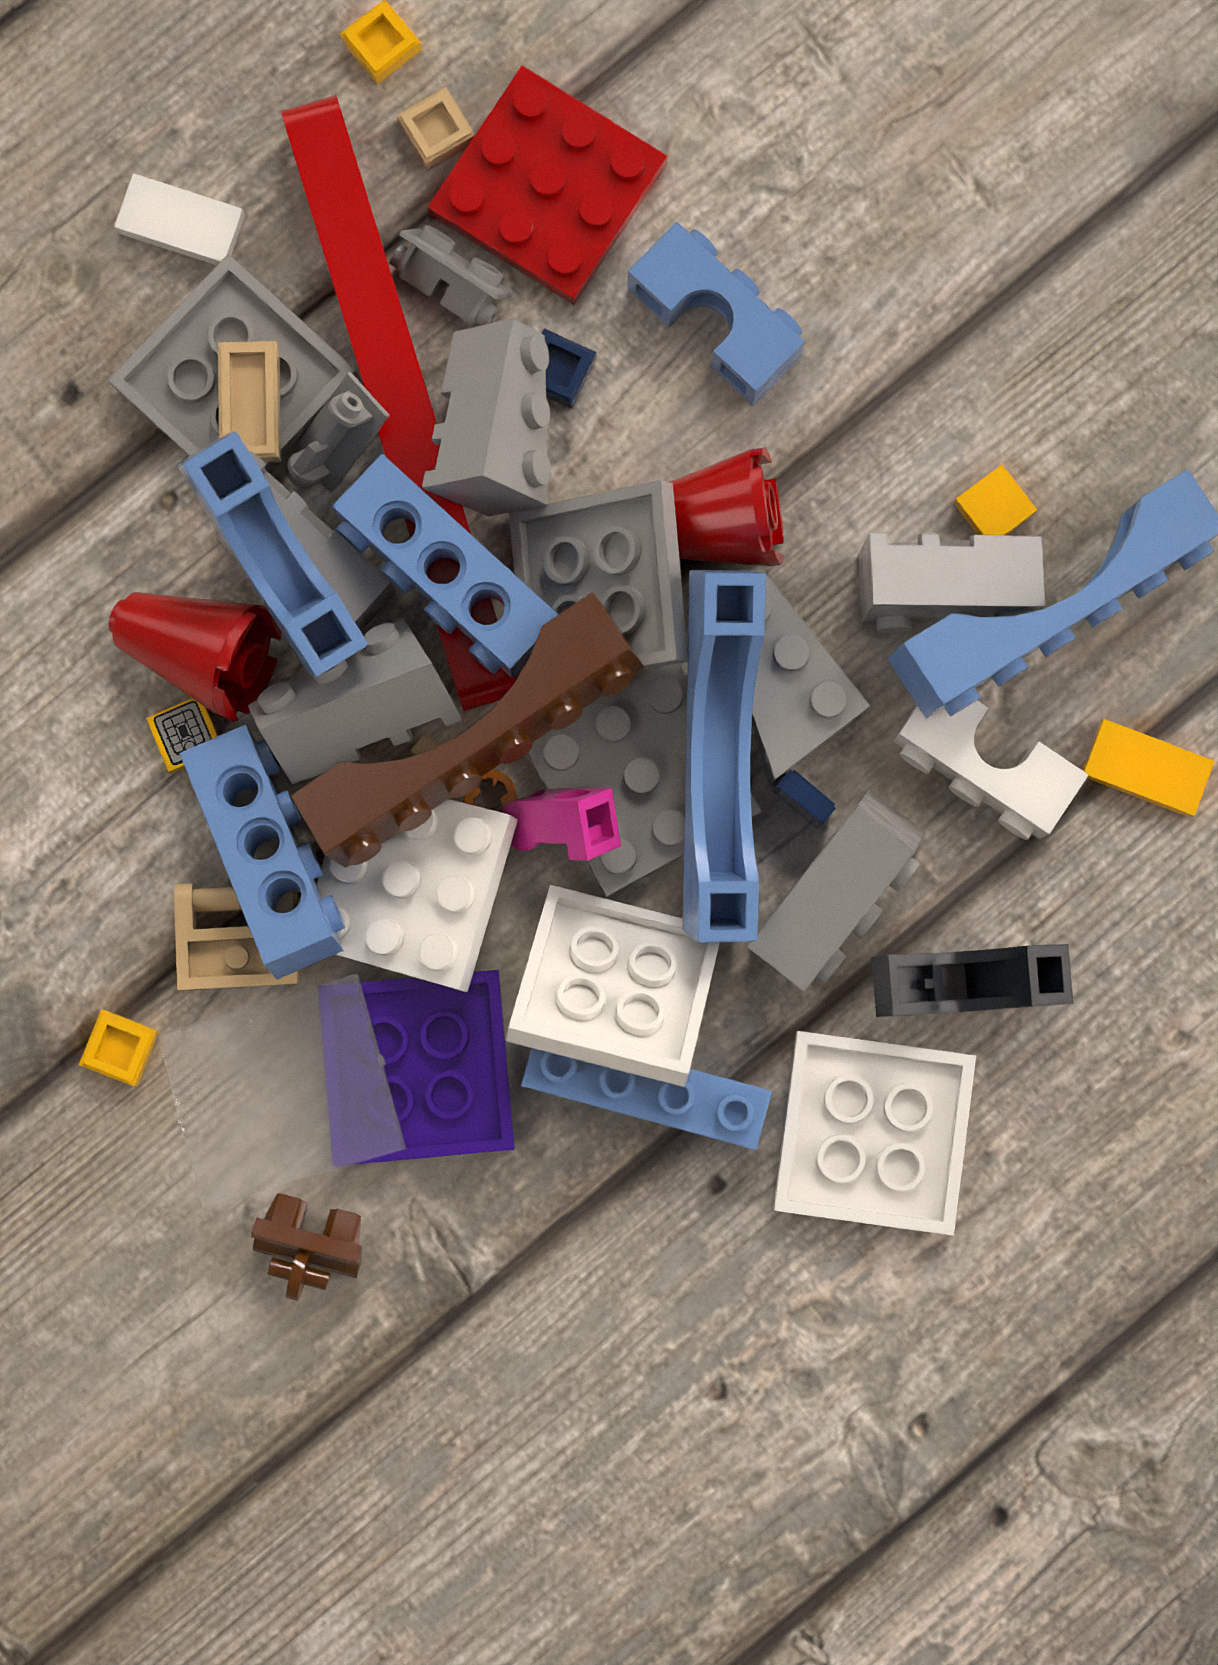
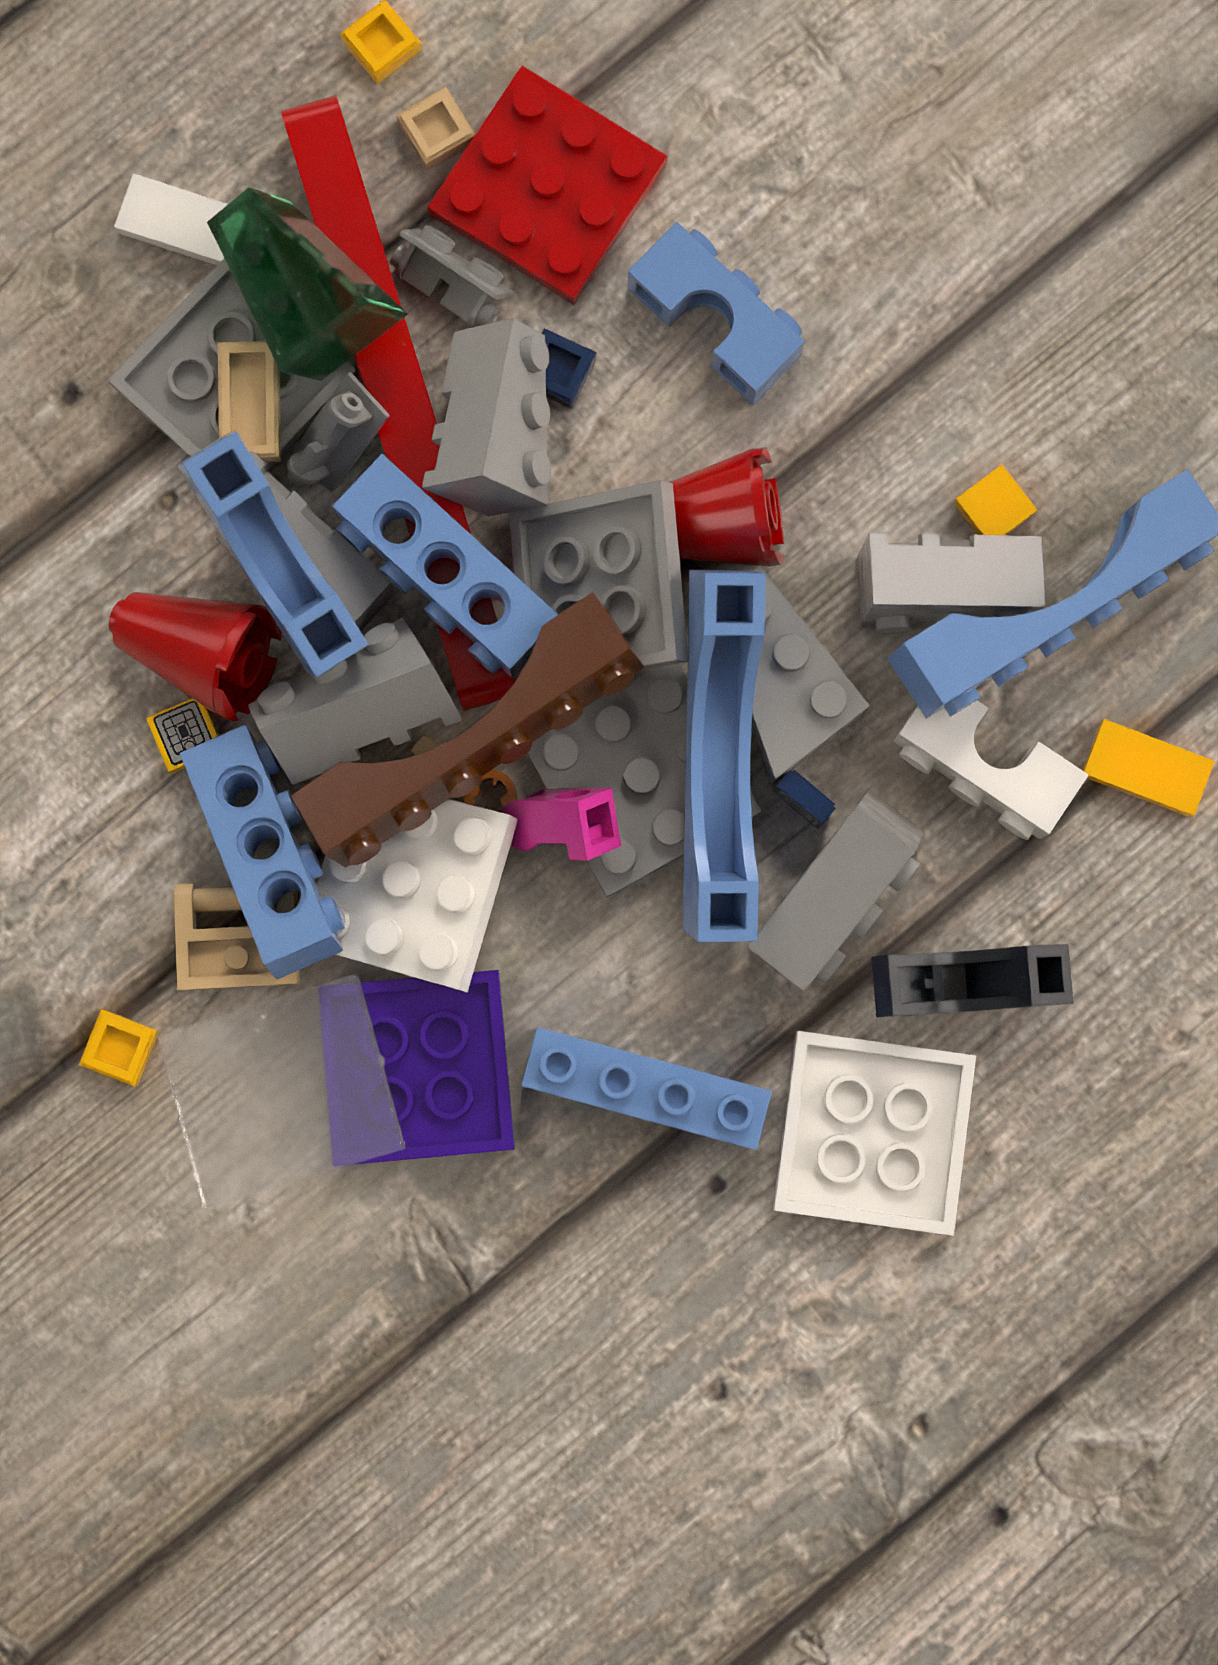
reddish brown hips [251,1193,362,1301] -> none
white plate [506,885,720,1087] -> none
none -> clear green wedge [207,187,408,381]

